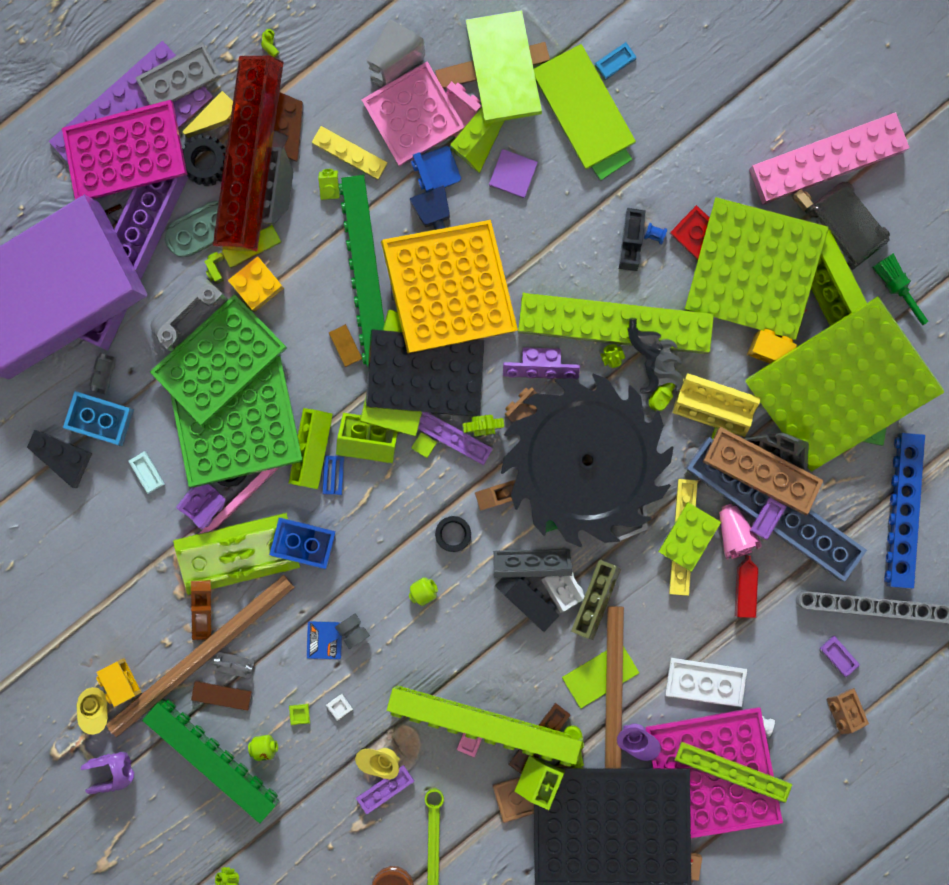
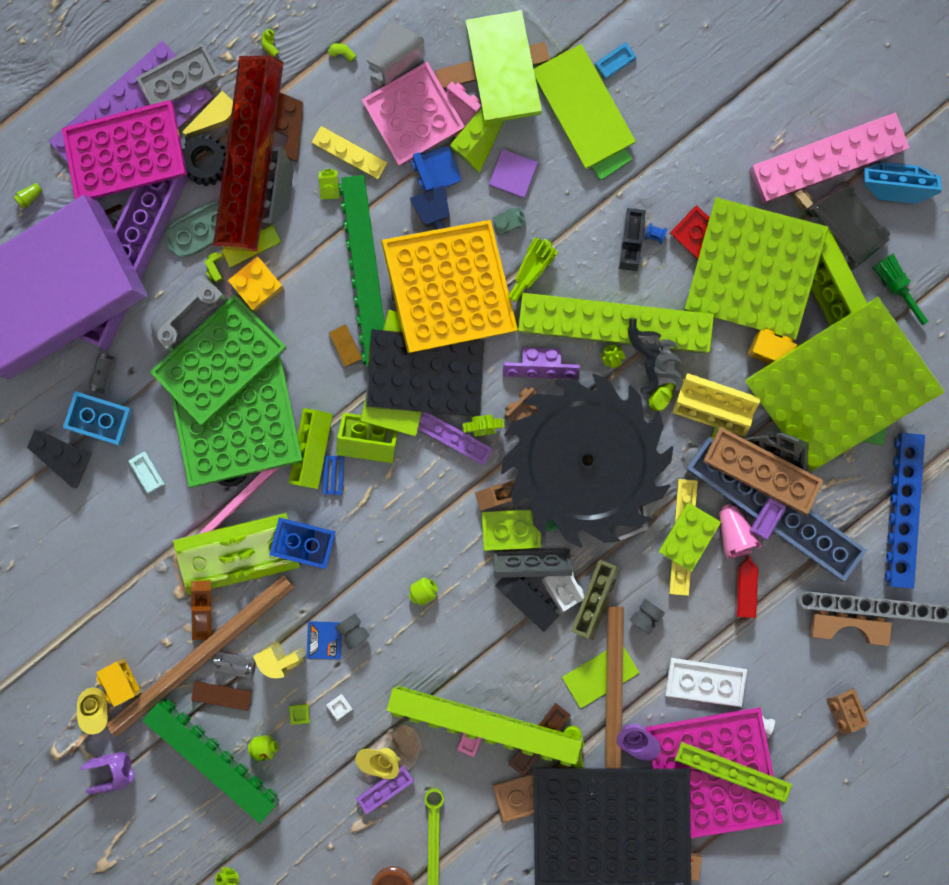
medium lavender bracket [176,484,226,530] -> none
lime tile [411,432,437,458] -> none
black tyre [435,516,471,552] -> none
lime slope [514,755,565,810] -> none
medium lavender tile [819,636,860,678] -> none
none -> lime cone [13,183,43,209]
none -> light yellow brick [253,642,306,678]
none -> lime arm [328,43,357,63]
none -> lime plate [482,510,541,551]
none -> sand green bracket [493,208,526,235]
none -> lime piece [508,237,558,303]
none -> dark grey wheel [629,599,665,635]
none -> medium nougat arch [809,610,892,646]
none -> dark azure wedge [864,162,942,204]

